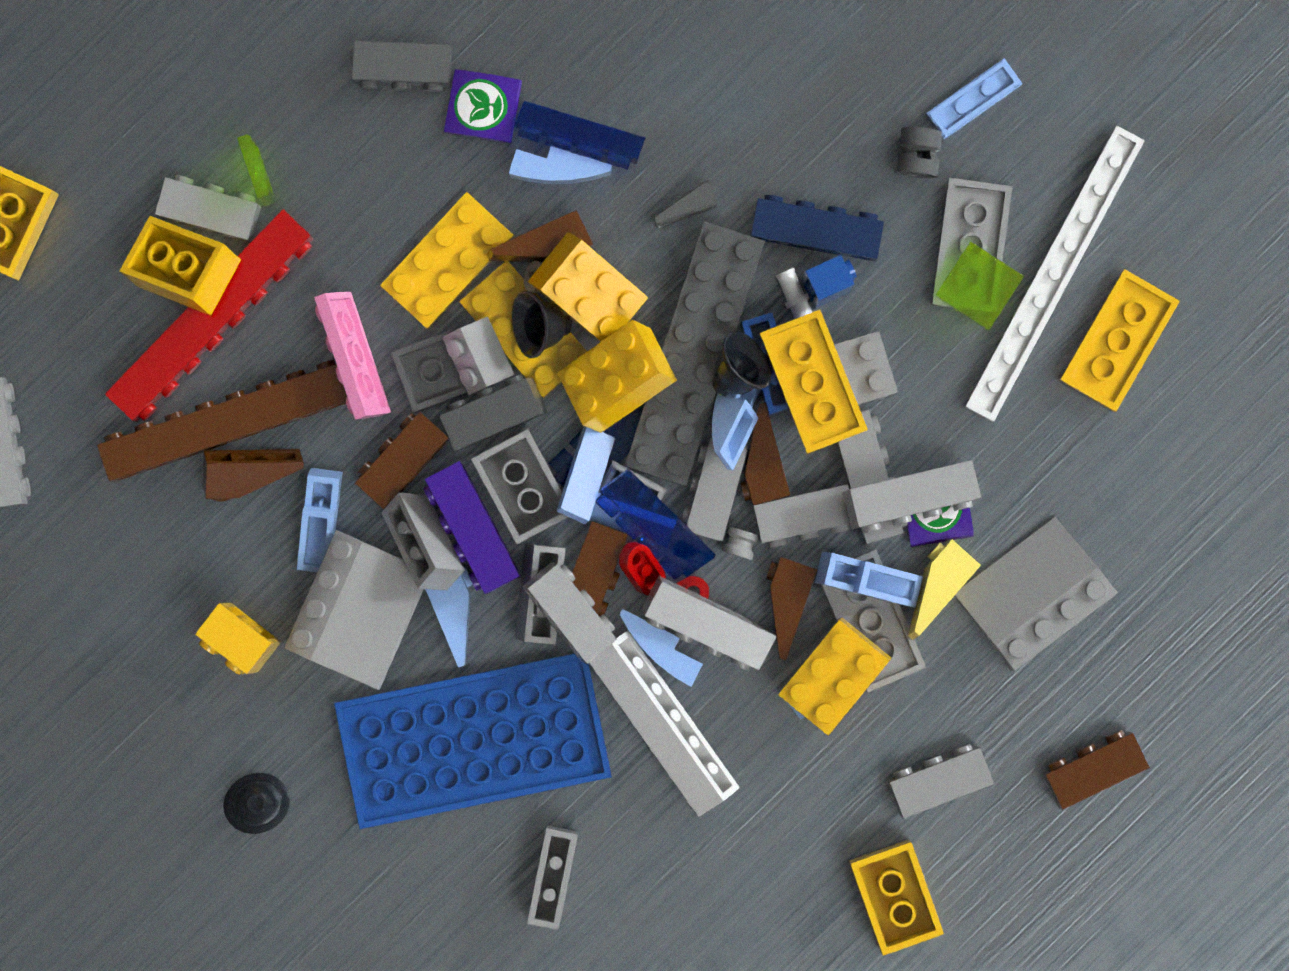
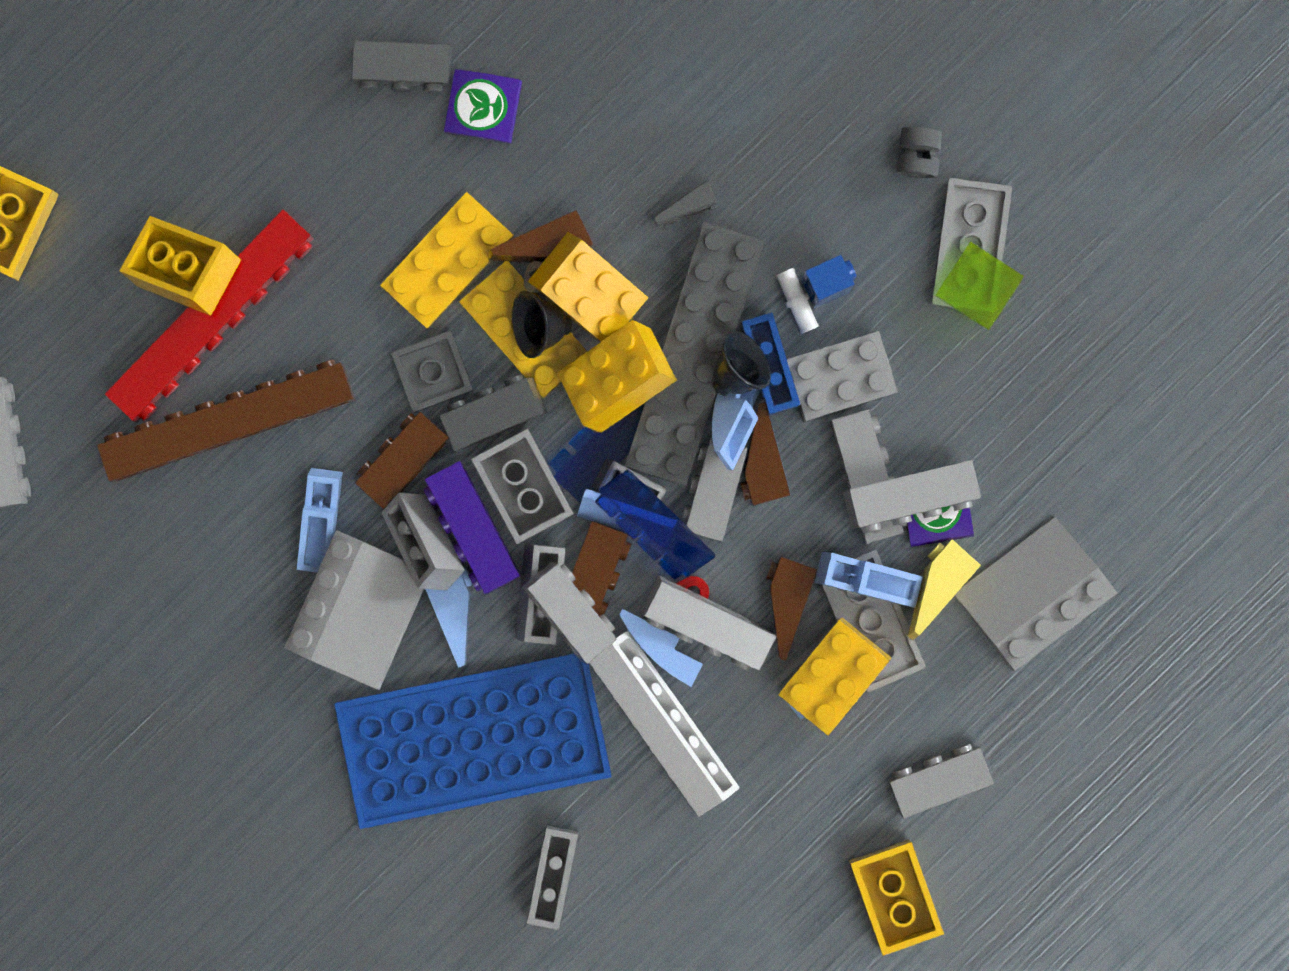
light grey brick [155,175,261,243] -> none
yellow brick [195,603,282,675] -> none
reddish brown slope [203,449,304,502] -> none
black hat [223,773,290,834] -> none
clear neon green tile [237,134,276,206] -> none
bright pink plate [314,292,391,420] -> none
light grey brick [442,317,514,395] -> none
light blue slope [509,146,612,184] -> none
clear blue windscreen [514,101,646,170] -> none
light blue tile [557,427,615,524] -> none
red plate [619,542,666,596] -> none
light grey wheel [722,526,759,560] -> none
dark blue brick [751,195,884,262] -> none
light grey brick [753,484,850,548] -> none
yellow plate [760,310,868,454] -> none
light blue tile [925,58,1022,140] -> none
white plate [965,126,1145,422] -> none
reddish brown brick [1042,729,1150,810] -> none
yellow plate [1059,269,1180,412] -> none

